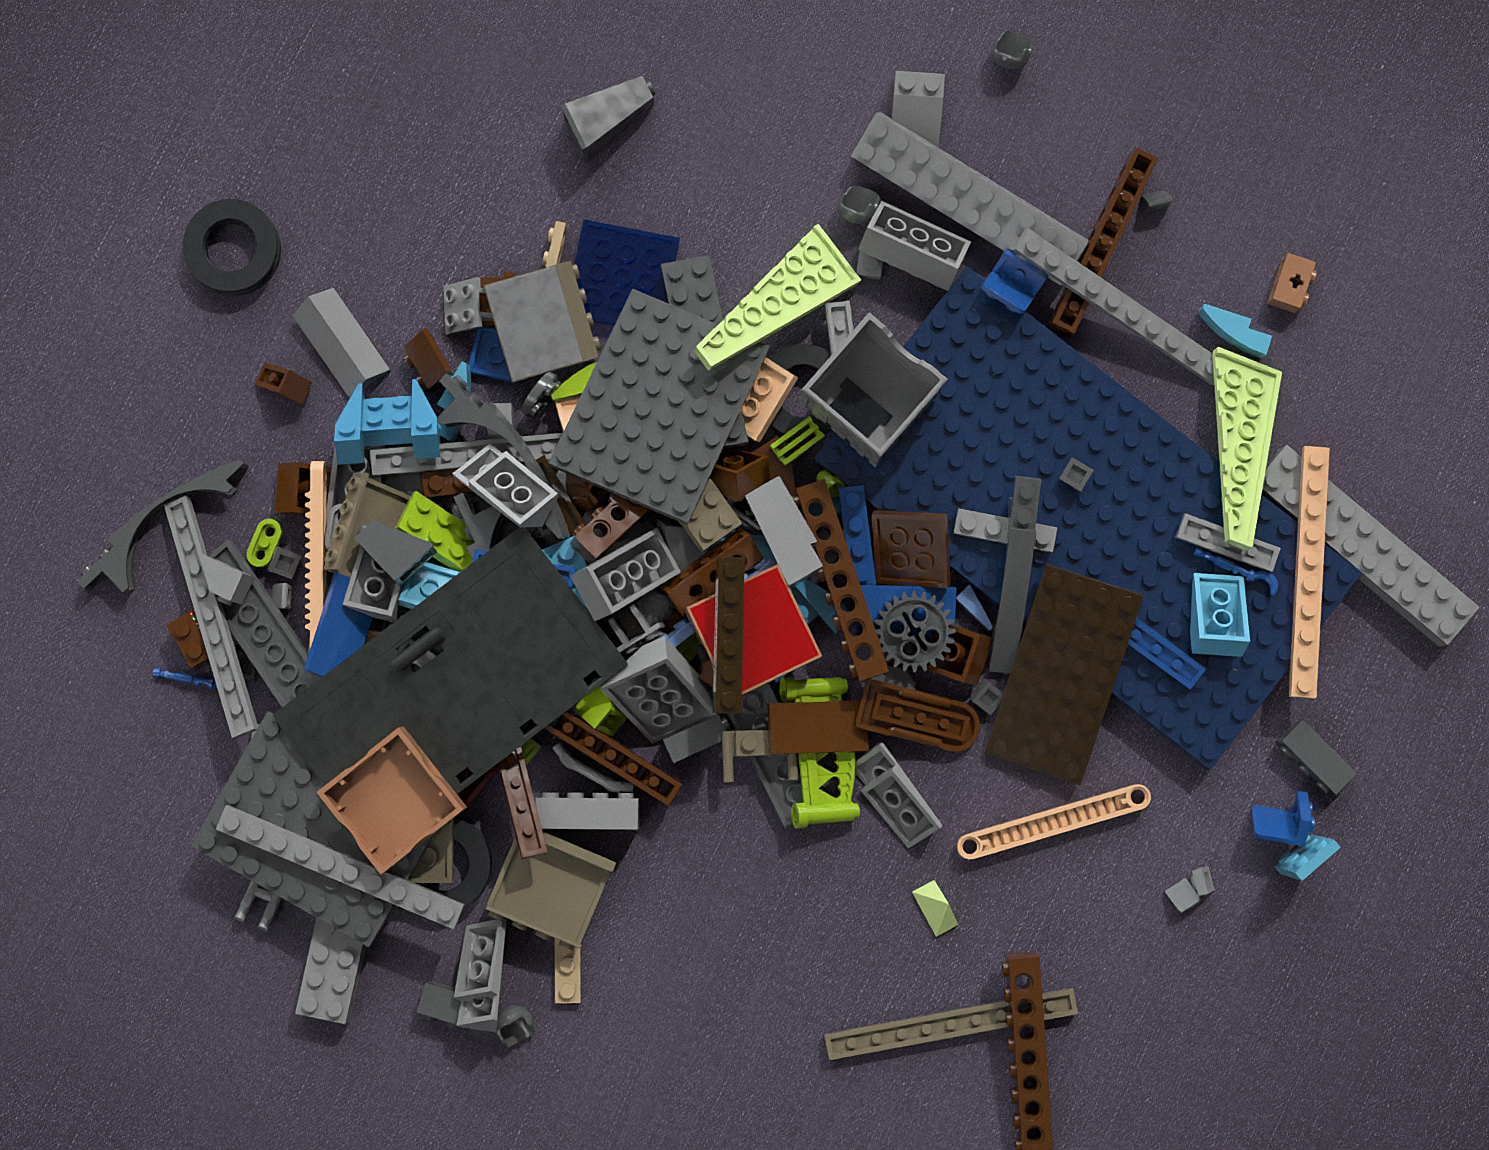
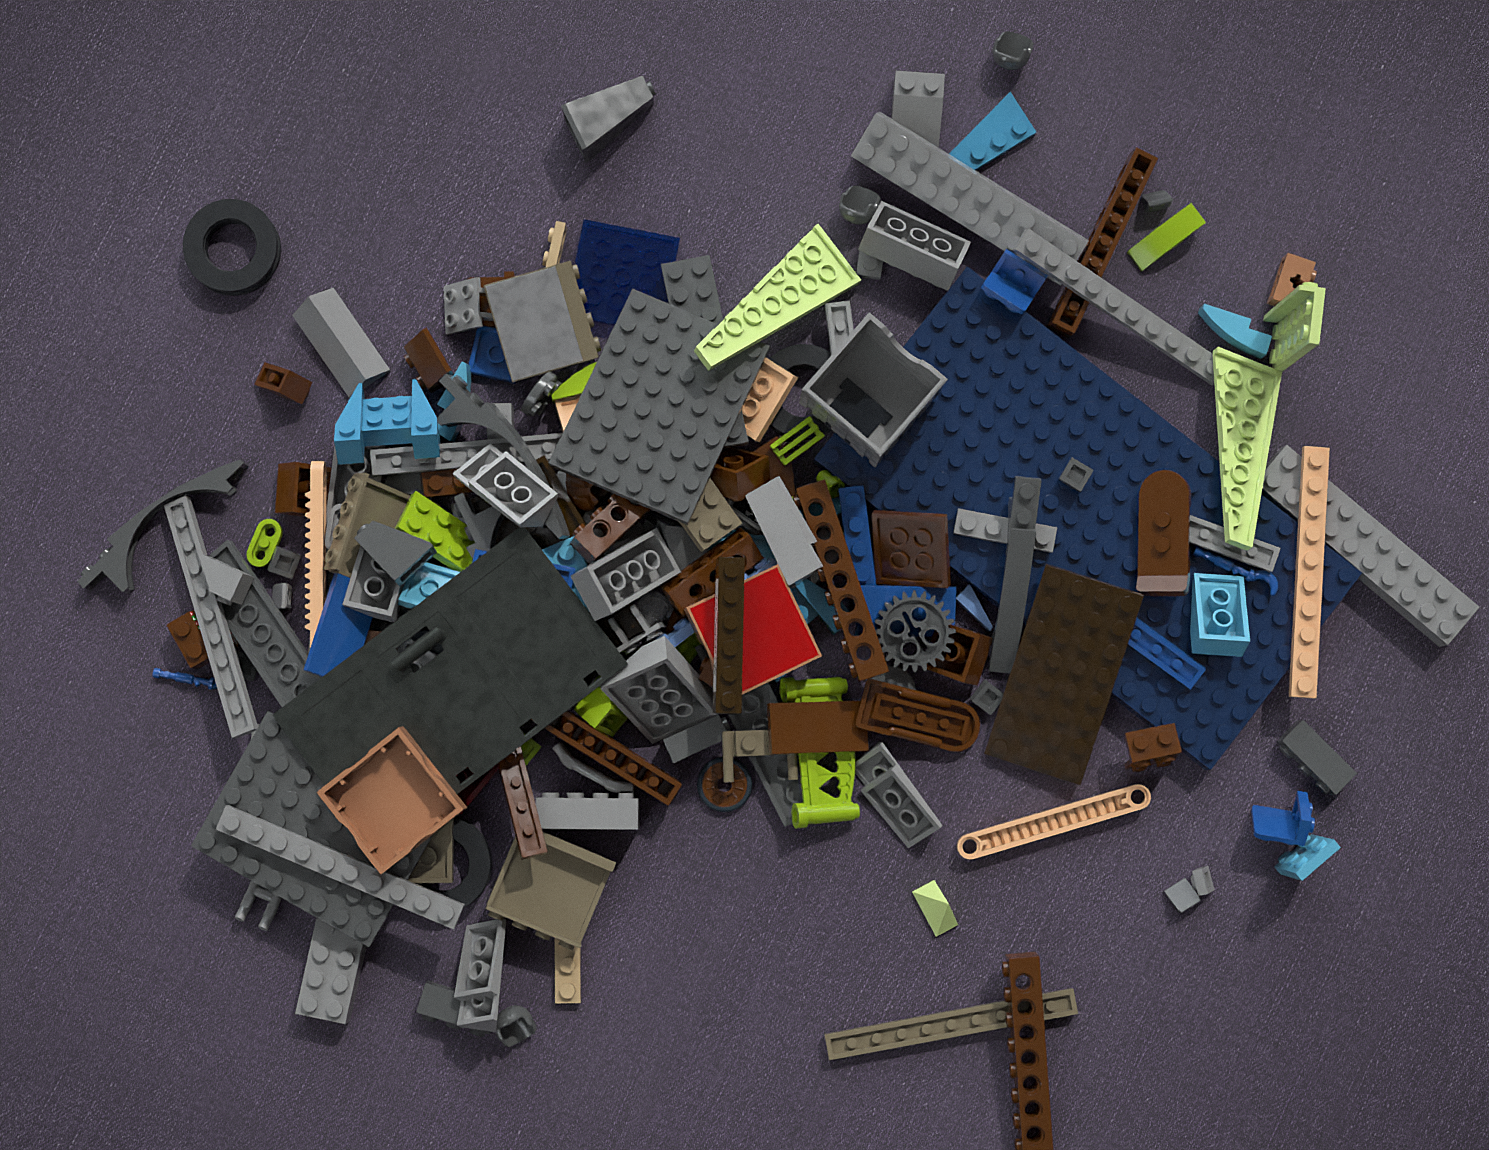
none -> reddish brown wheel [697,757,752,812]
none -> dark azure wing [949,92,1036,171]
none -> reddish brown bracket [1124,723,1182,773]
none -> lime slope [1127,203,1206,272]
none -> reddish brown piece [1136,470,1191,596]
none -> yellowish green bracket [1263,282,1326,372]

